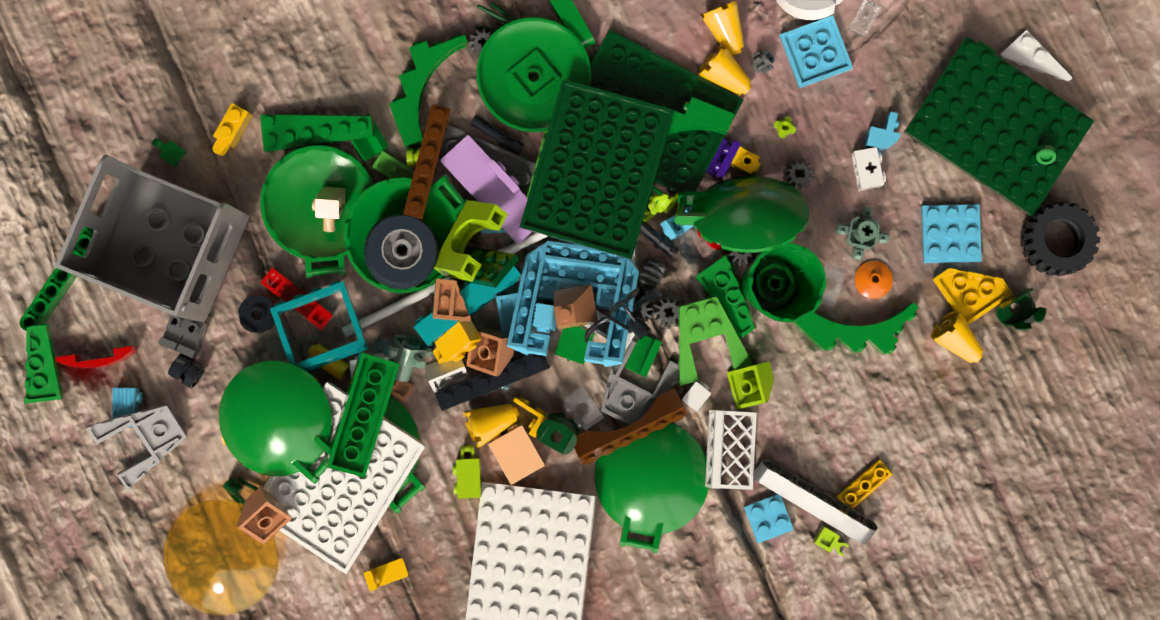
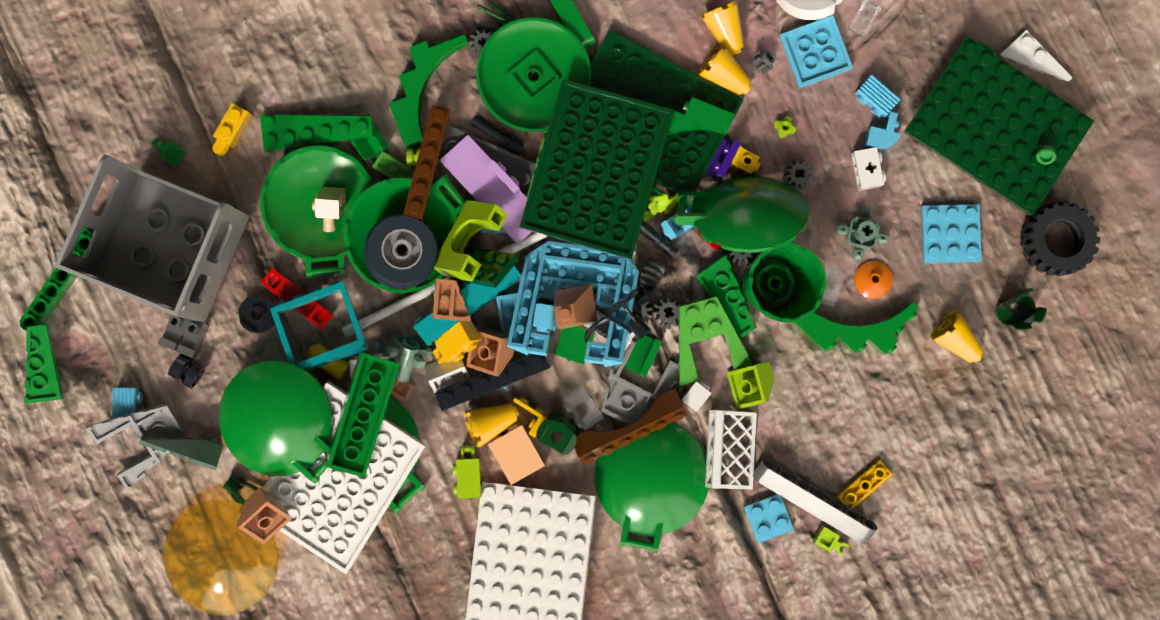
red slope [55,346,138,368] -> none
yellow bracket [363,558,409,591] -> none
yellow plate [932,268,1013,325] -> none
none -> sand green wedge [139,436,223,470]
none -> medium azure brick [855,74,901,119]

